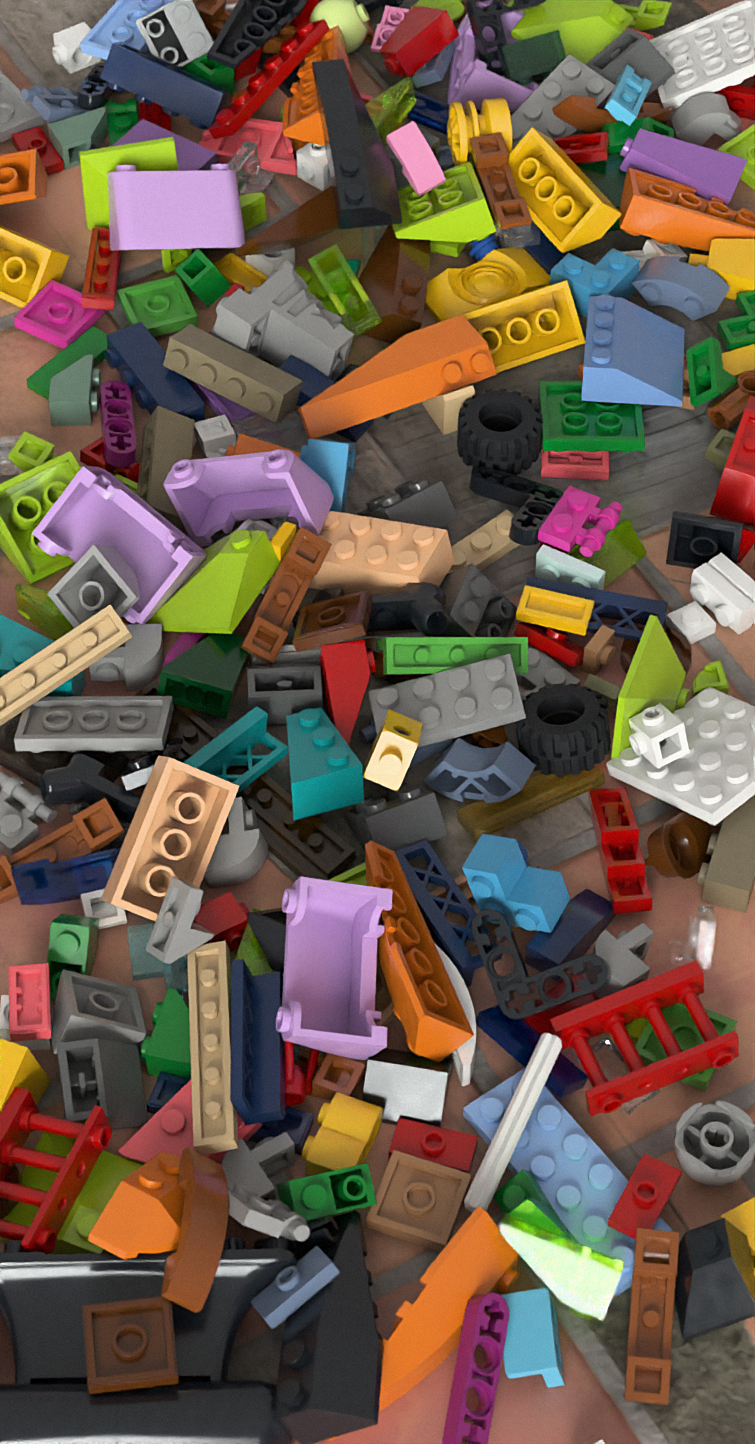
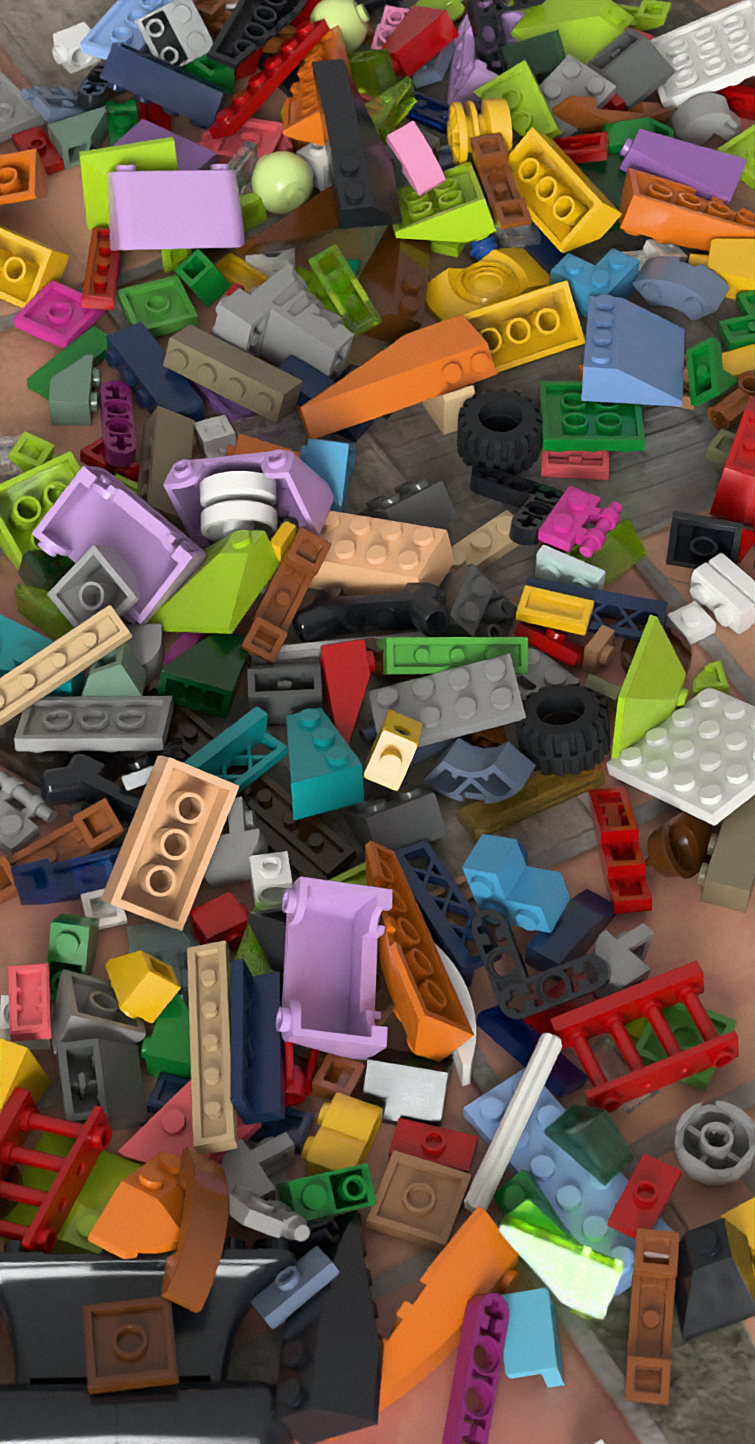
light grey slope [146,876,215,964] -> none
reddish brown plate [292,590,373,652] -> none
medium azure plate [605,64,652,126] -> none
white brick [629,703,690,769] -> none
clear bracket [669,905,716,969] -> none
none -> clear green slope [18,550,75,602]
none -> sand green slope [80,642,147,696]
none -> yellow slope [105,950,181,1024]
none -> white wheel [200,471,277,542]
none -> white brick [249,851,293,912]
none -> yellowish green brick [251,151,314,215]
none -> clear neon green slope [347,49,397,98]
none -> lime wing [473,60,562,139]
none -> clear green slope [544,1105,634,1186]

